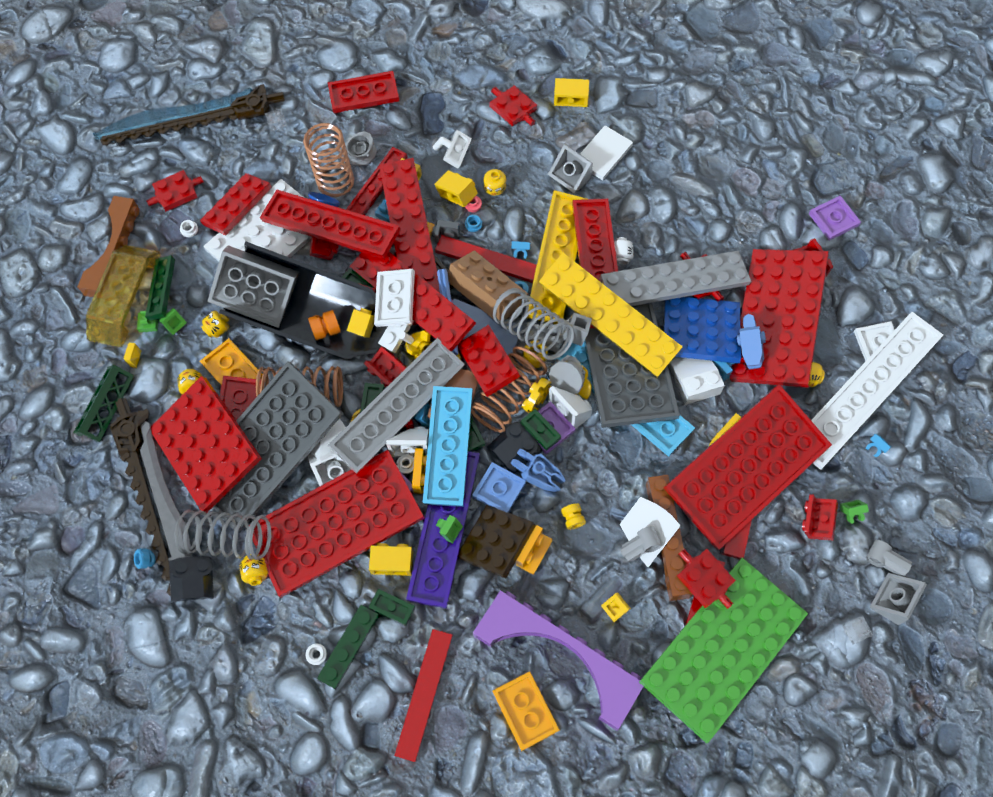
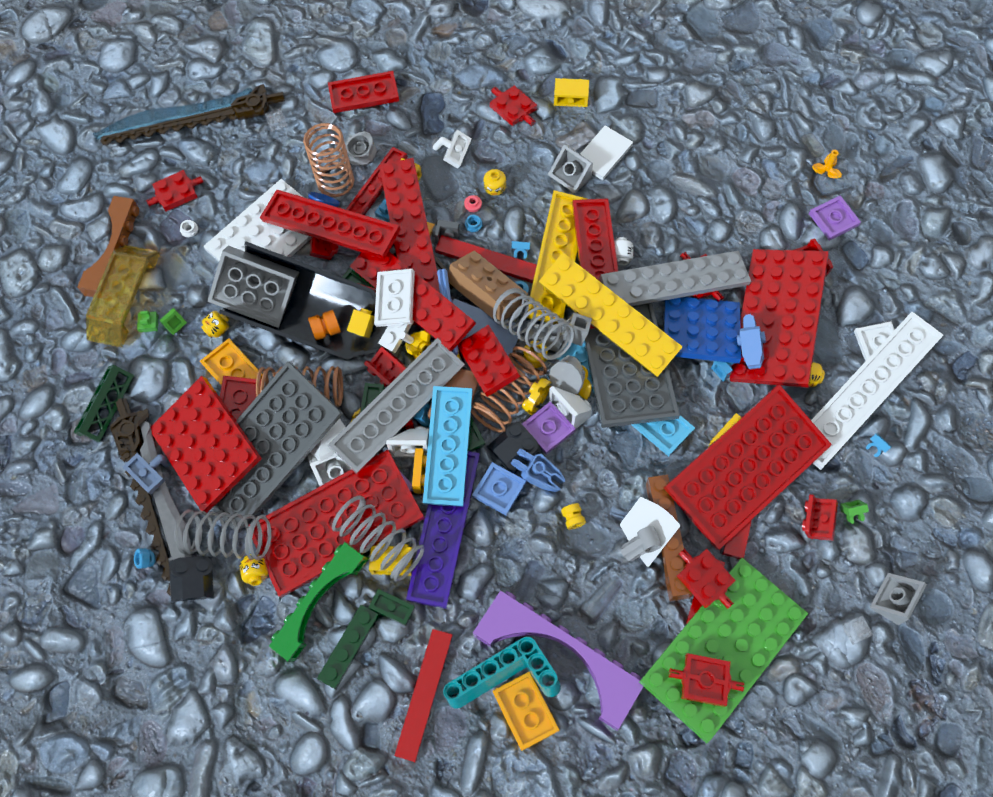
yellow tile [123,343,142,368] -> none
dark green plate [145,255,175,321] -> none
yellow head [177,369,202,395] -> none
red plate [200,173,272,236] -> none
white plate [306,644,327,665] -> none
white plate [397,454,414,474] -> none
yellow brick [434,170,478,207] -> none
bright green tile [436,515,463,543] -> none
dark brown plate [458,505,536,579] -> none
light orange bracket [516,525,552,574] -> none
dark green plate [521,409,561,451] -> none
yellow tile [601,592,631,622] -> none
white slope [668,357,725,405] -> none
light grey piece [866,540,912,577] -> none
none -> sand blue plate [122,453,170,495]
none -> green arch [269,542,369,662]
none -> light grey piece [332,495,424,582]
none -> teal beam [443,637,561,709]
none -> red plate [669,653,744,707]
none -> light orange plant [812,150,842,178]

